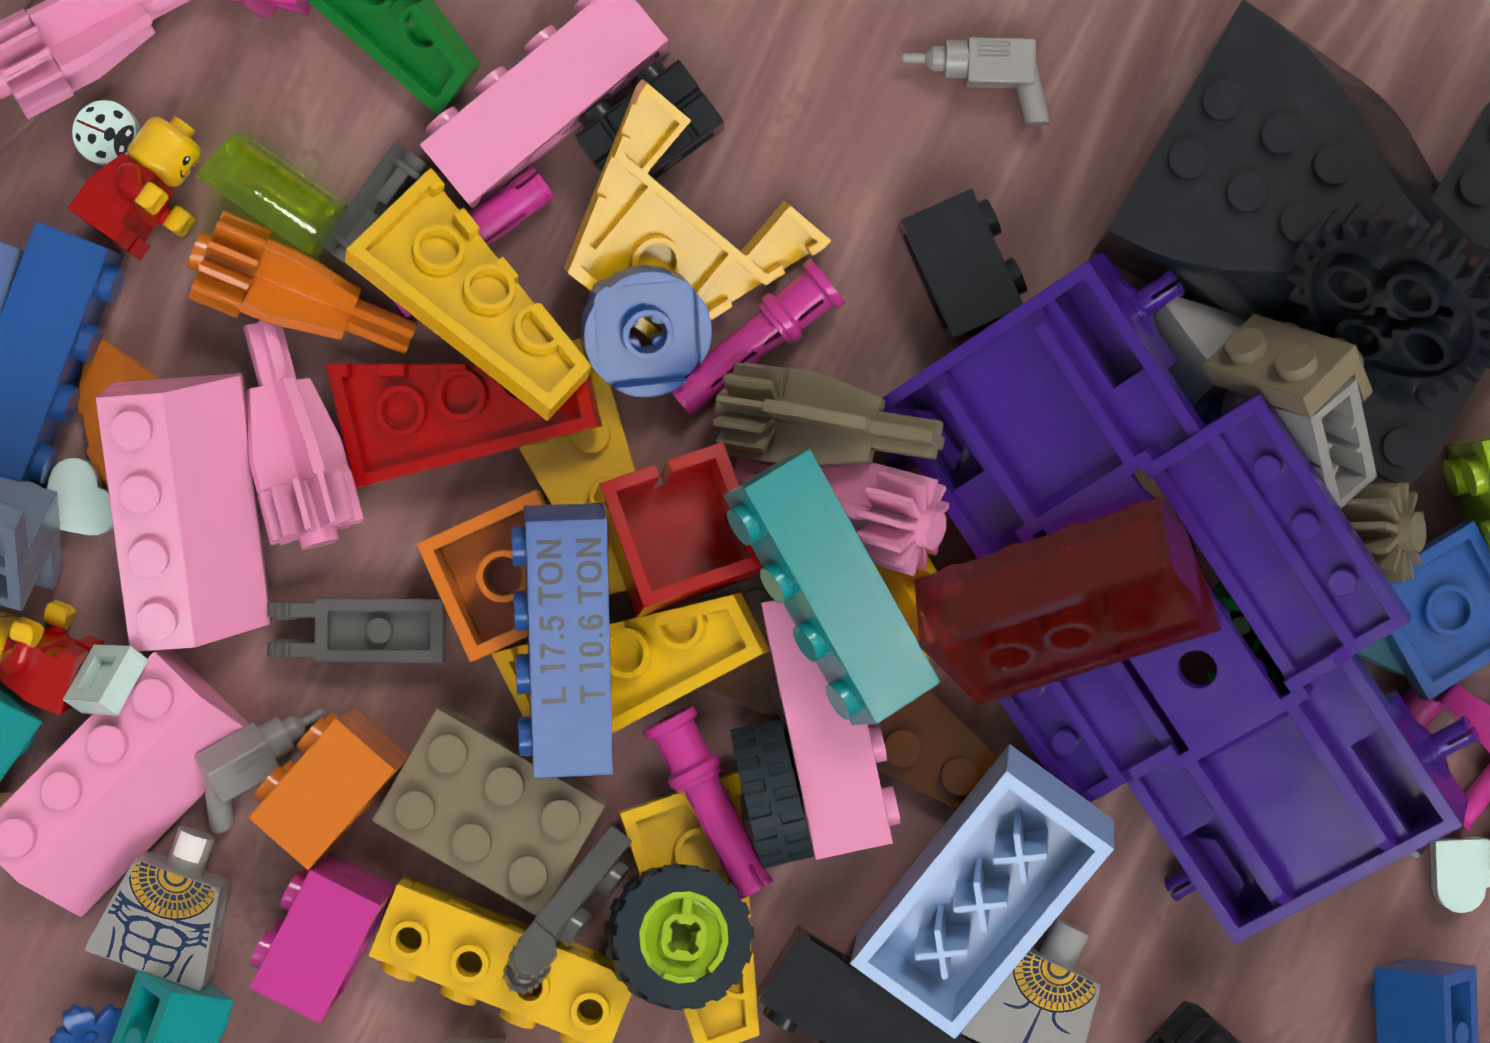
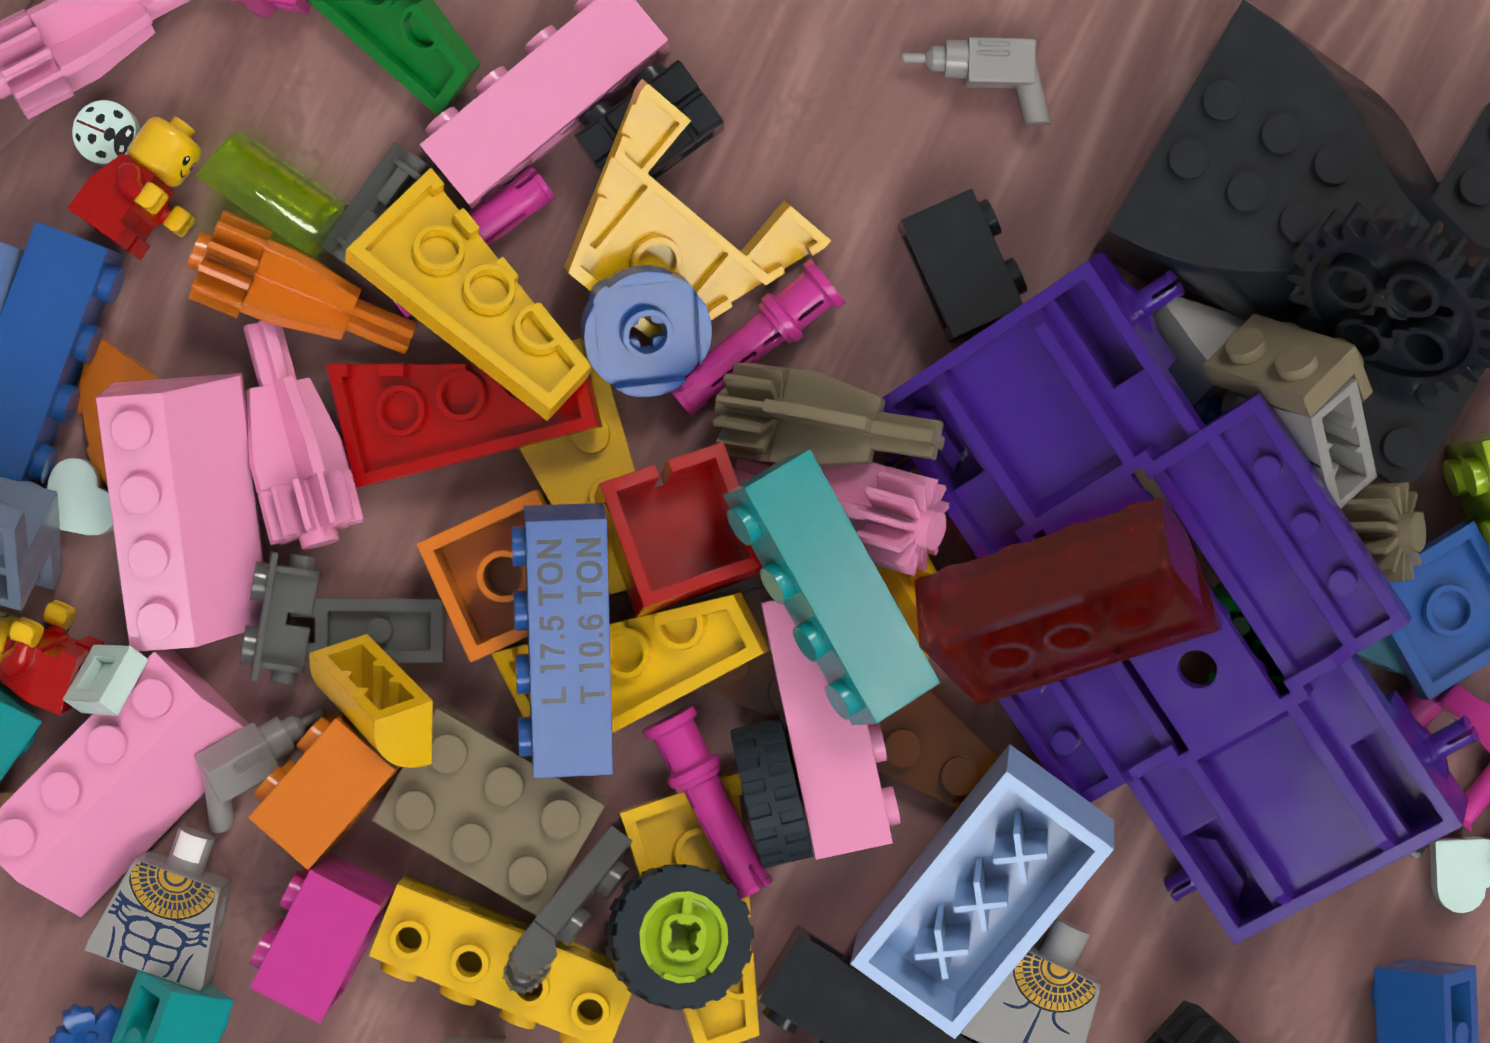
none -> dark grey hinge [239,549,321,685]
none -> yellow brick [309,634,433,768]

